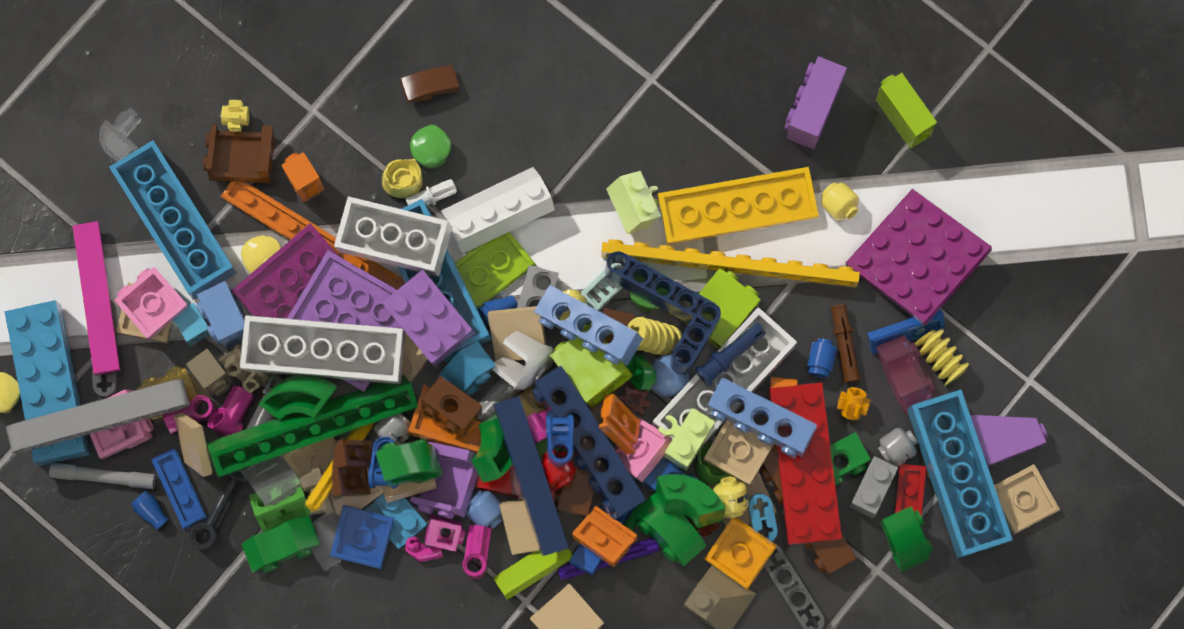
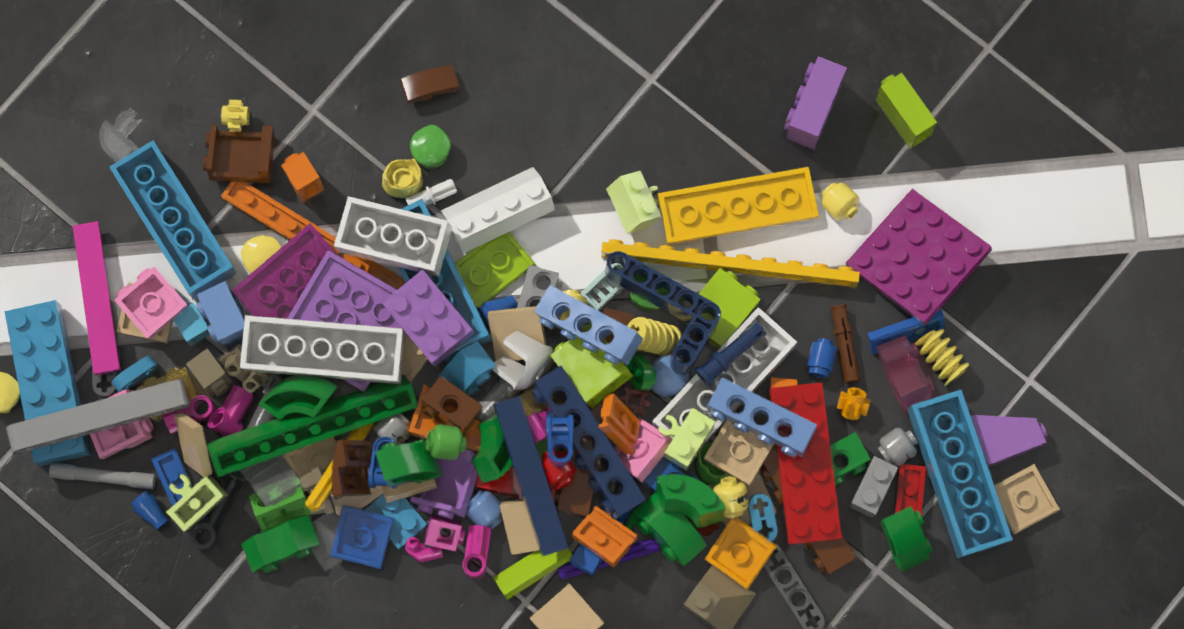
none -> dark azure beam [111,355,158,393]
none -> yellowish green brick [167,474,228,532]
none -> bright green head [426,424,466,461]

